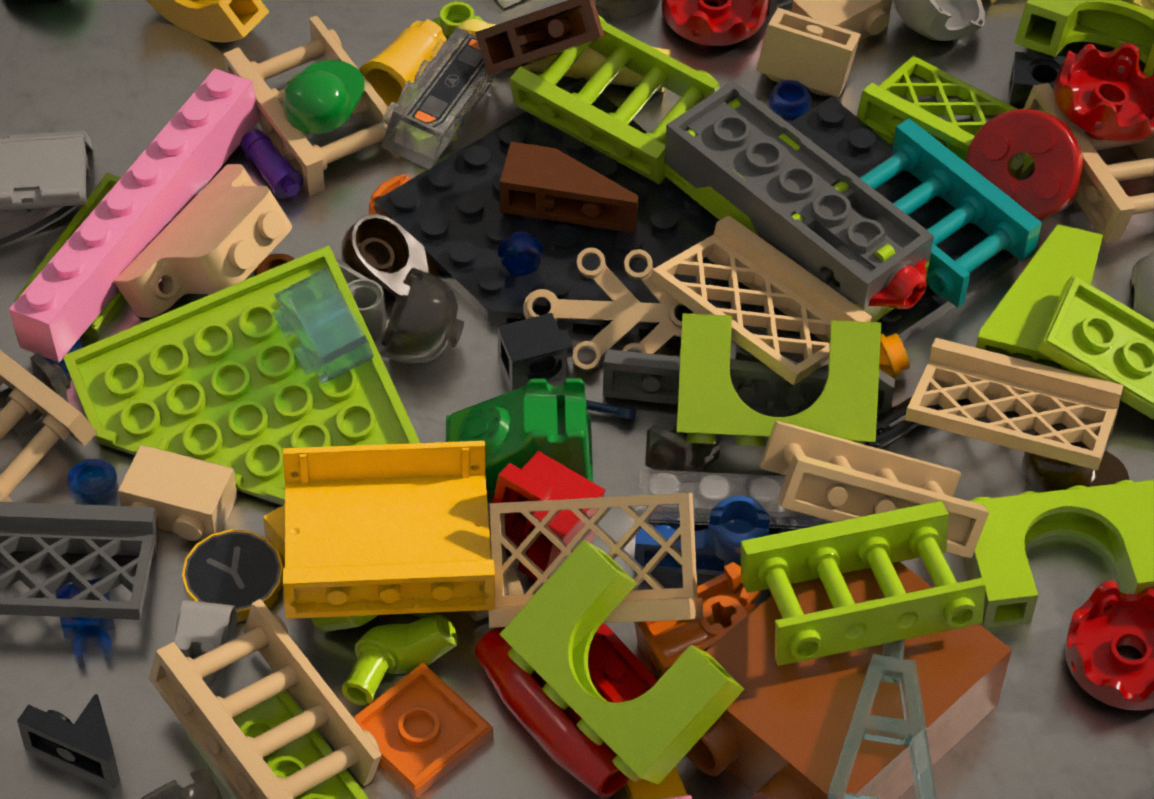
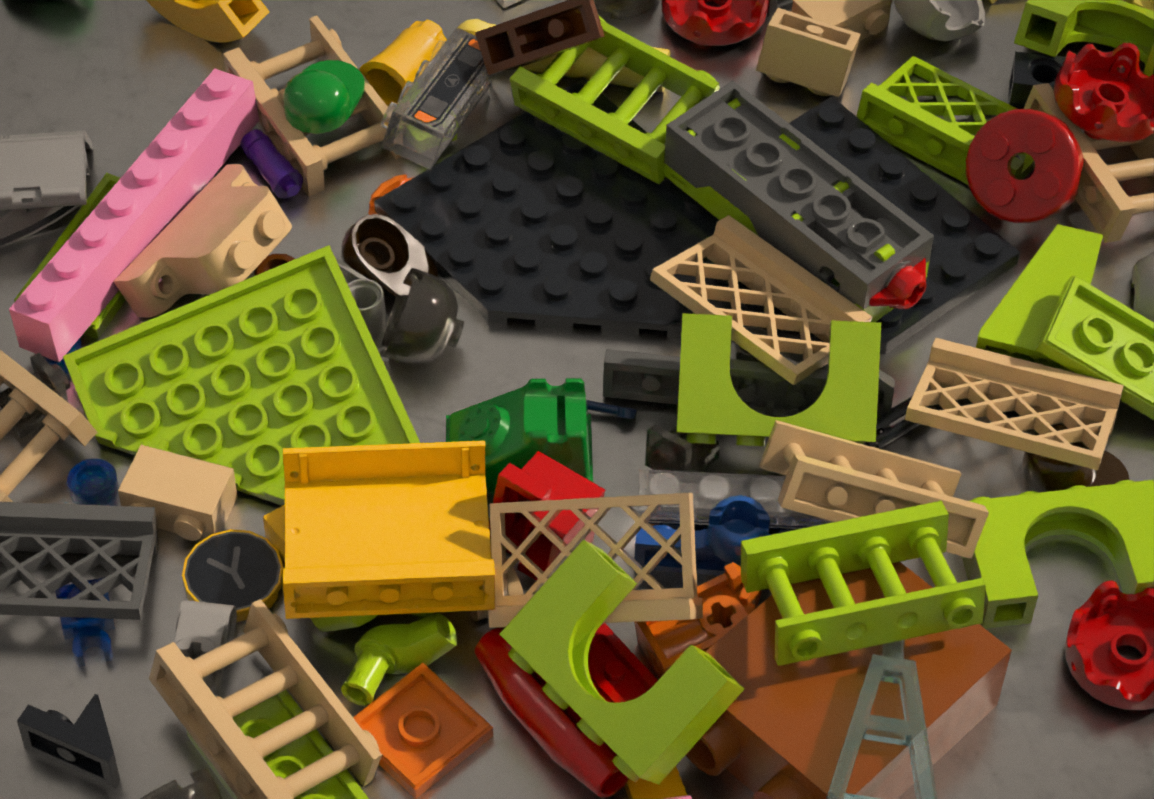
clear light blue brick [272,268,374,384] -> none
lime plate [433,1,483,43] -> none
clear blue plate [497,231,544,276] -> none
black brick [498,313,573,391] -> none
reddish brown slope [500,142,638,233] -> none
tan plant [523,248,695,372] -> none
clear blue plate [767,80,812,121] -> none
teal fence [860,118,1042,308] -> none
light orange plate [879,333,910,379] -> none

